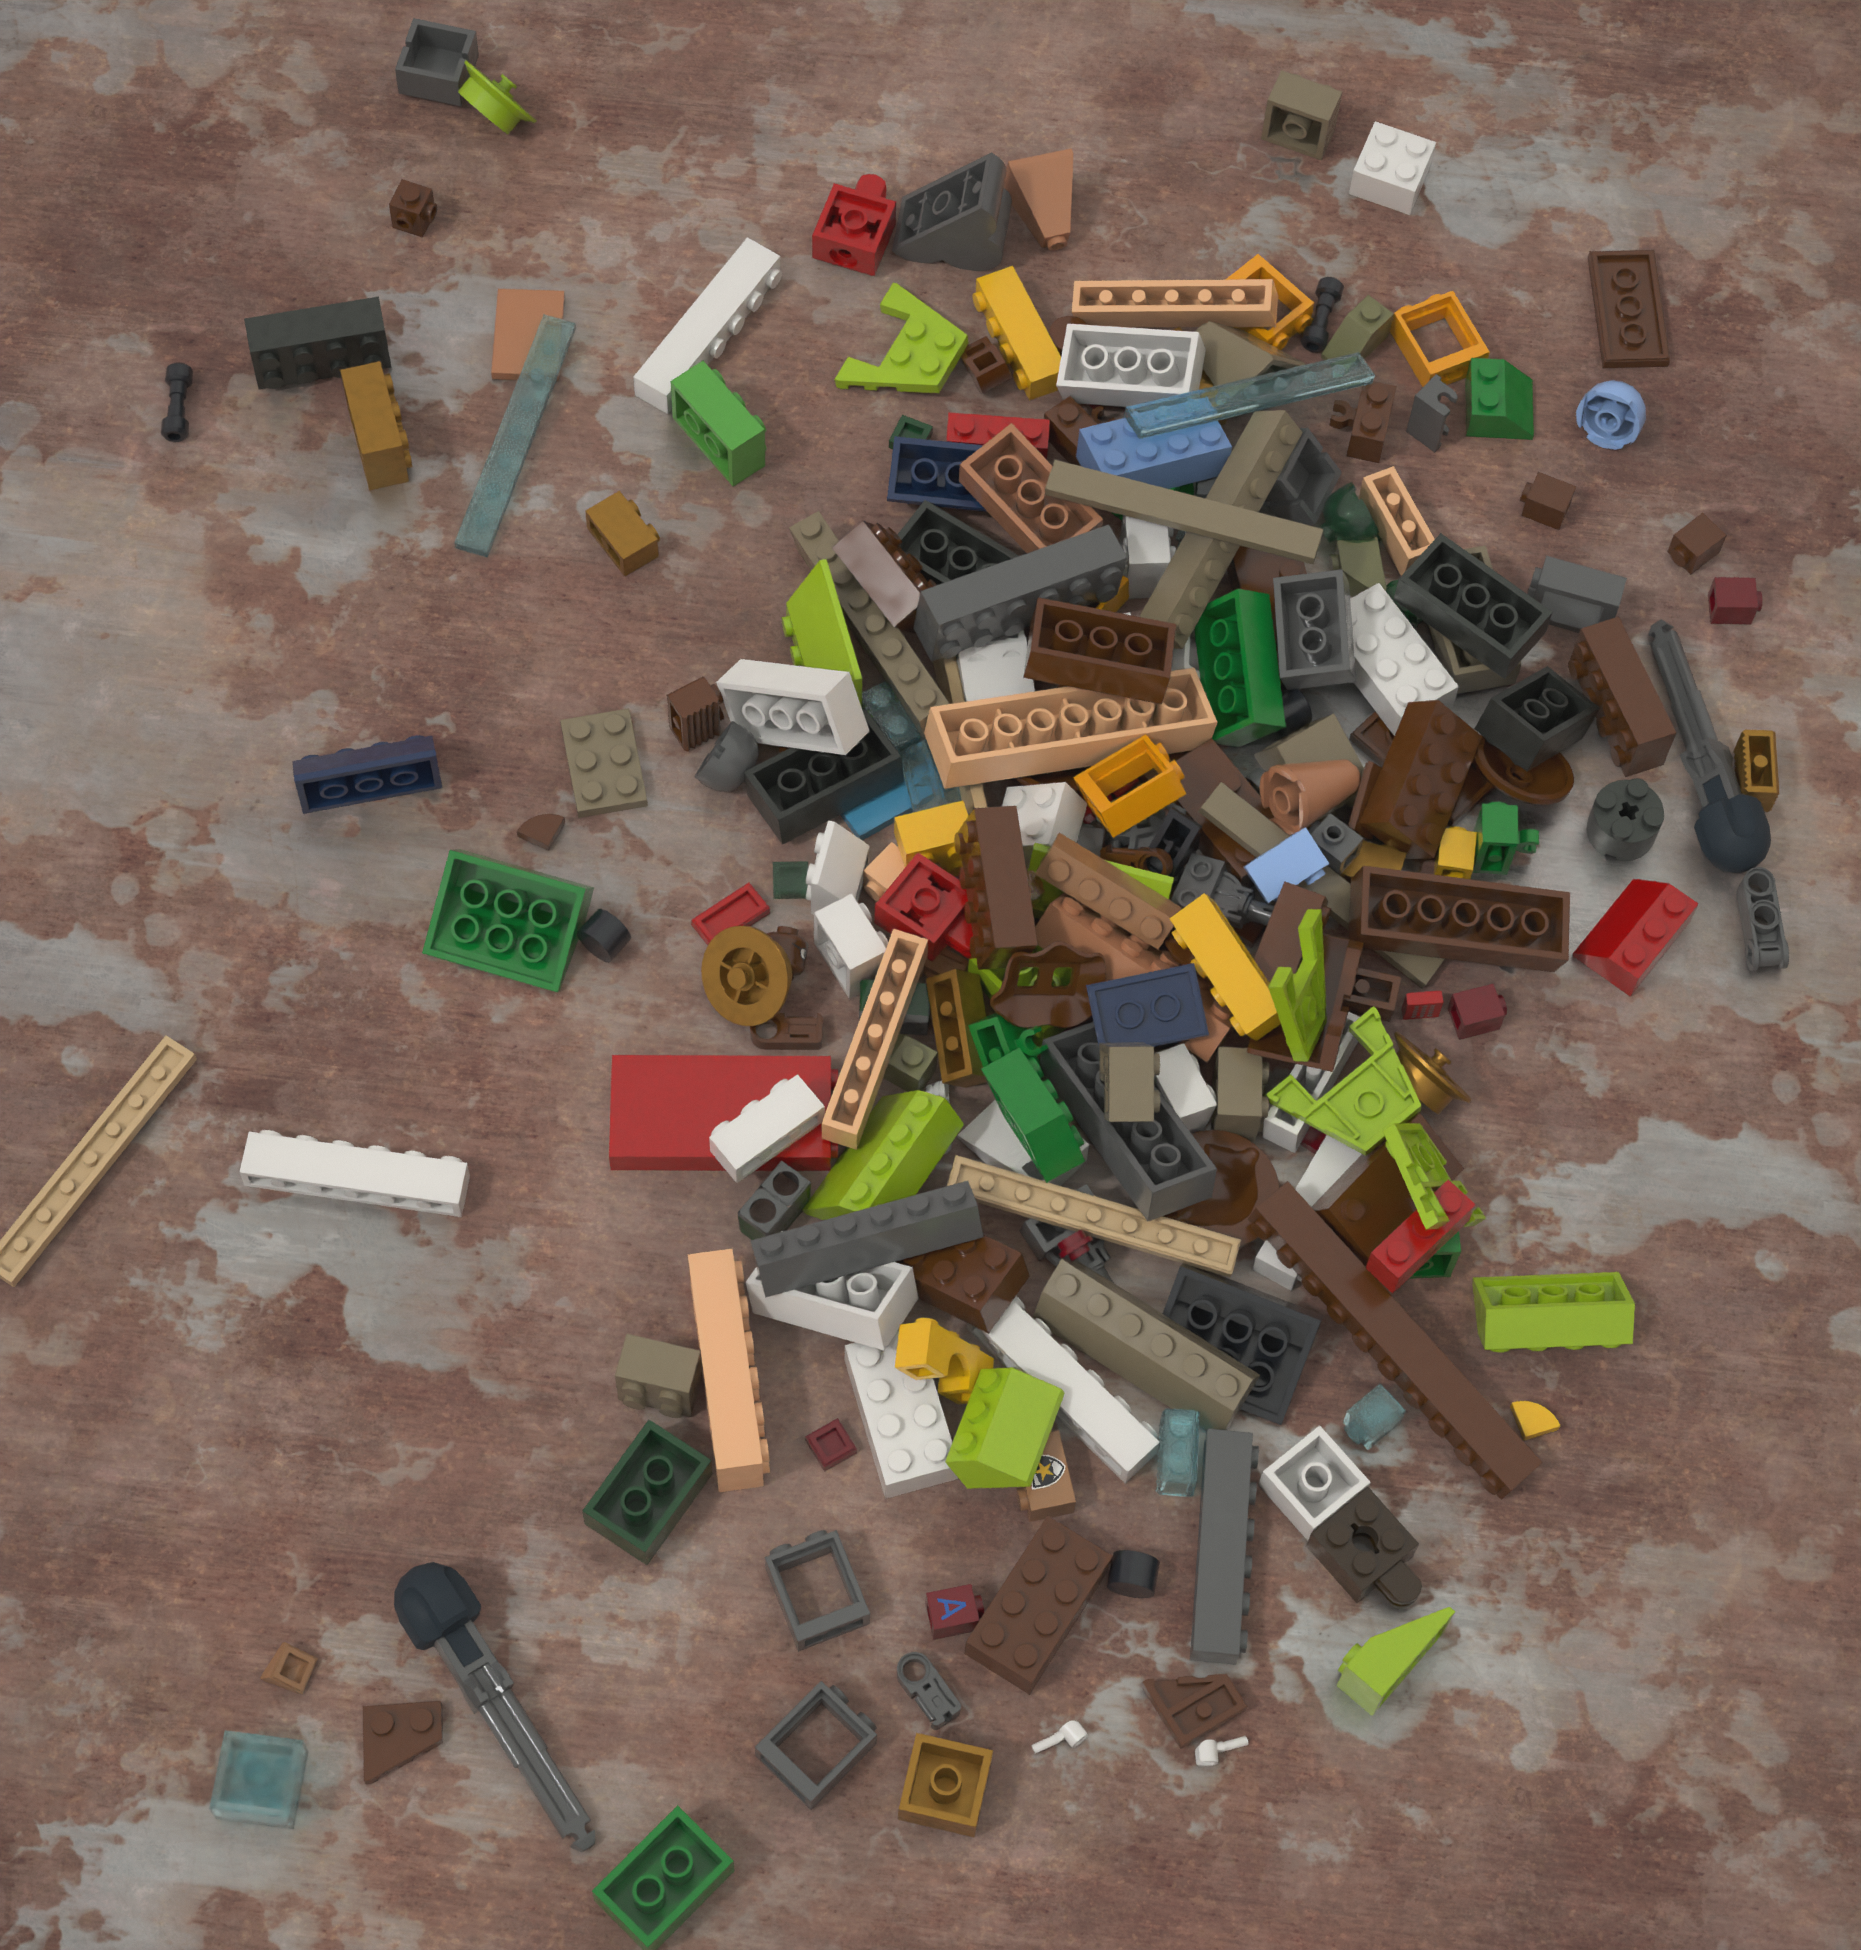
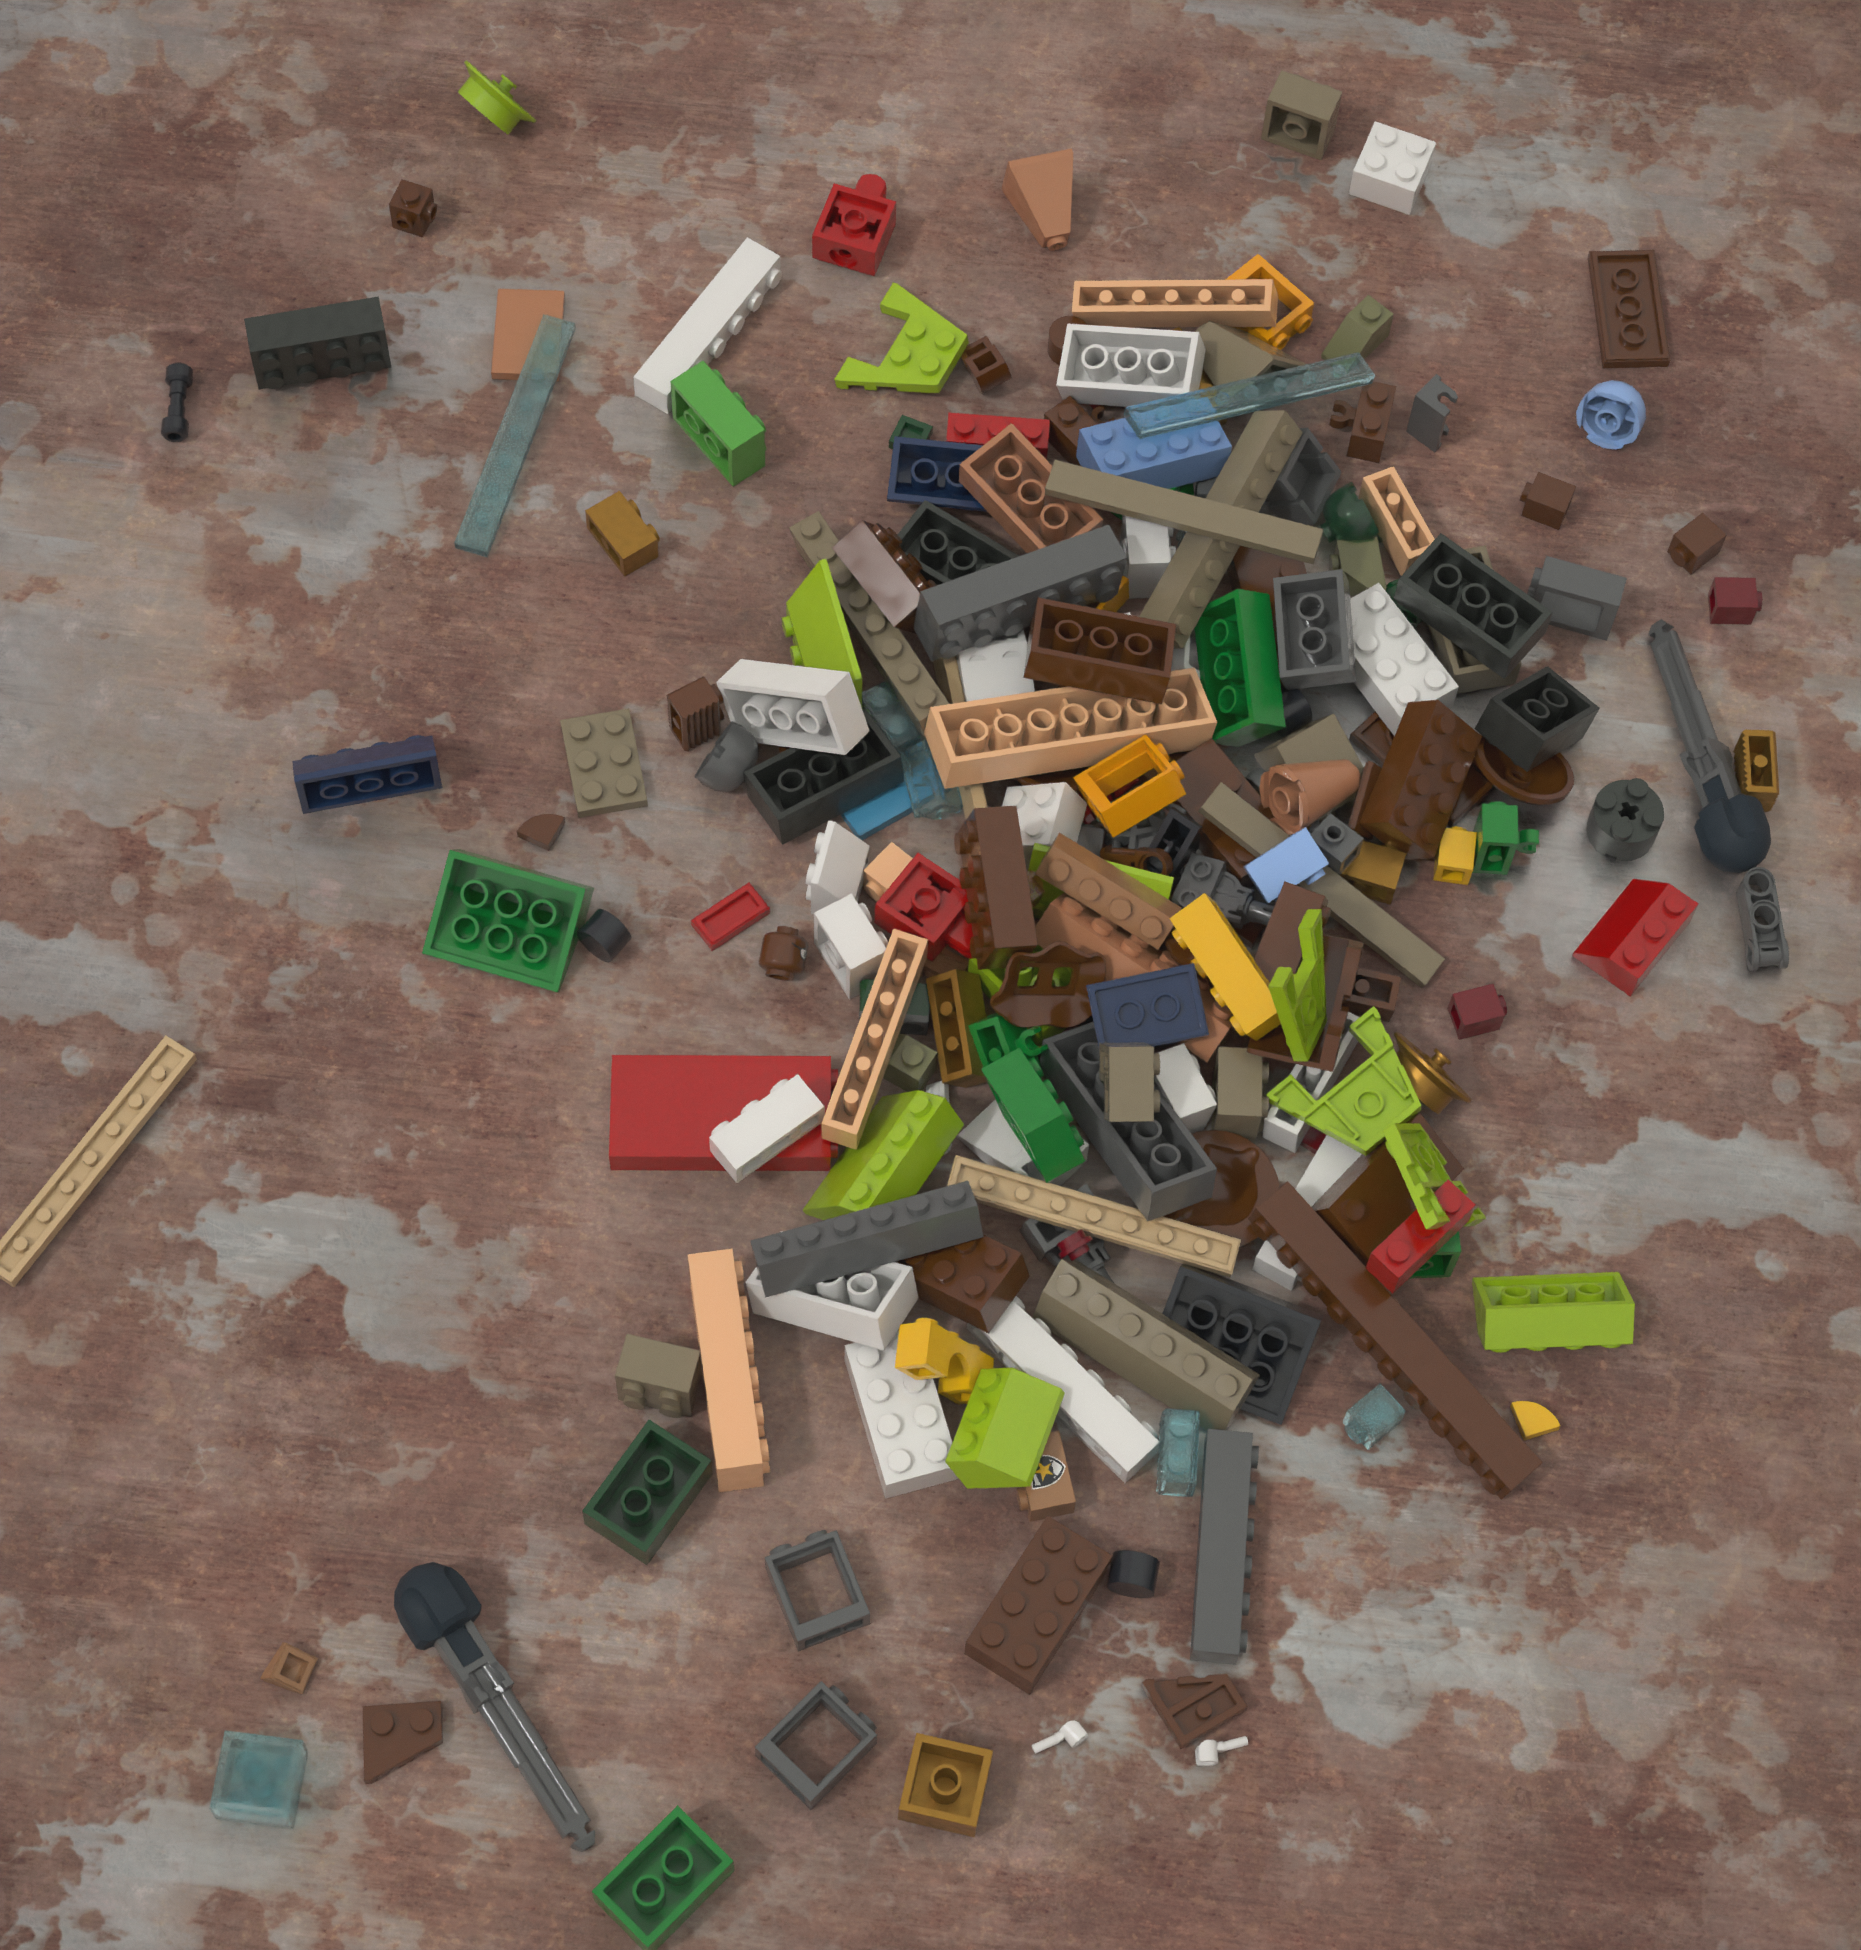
white brick [240,1130,470,1217] -> none
pearl gold brick [340,361,413,491] -> none
dark grey piece [395,18,479,106] -> none
pearl gold wheel [701,926,792,1026] -> none
dark grey piece [738,1161,811,1240] -> none
reddish brown piece [750,1013,823,1050] -> none
clear green tile [773,861,808,899] -> none
dark red tile [805,1418,857,1472] -> none
dark grey brick [892,152,1012,271] -> none
yellow brick [894,800,968,877] -> none
dark grey piece [897,1652,961,1730] -> none
dark red brick [925,1584,985,1640] -> none
yellow brick [972,266,1061,401] -> none
white brick [1258,1426,1371,1541] -> none
black piece [1300,277,1344,353] -> none
dark brown brick [1306,1487,1422,1609] -> none
lime slope [1336,1606,1456,1716] -> none
reddish brown brick [1349,866,1570,972] -> none
light orange window [1390,291,1490,387] -> none
red tile [1401,990,1444,1020] -> none
green slope [1465,358,1534,440] -> none
reddish brown brick [1568,617,1677,777] -> none

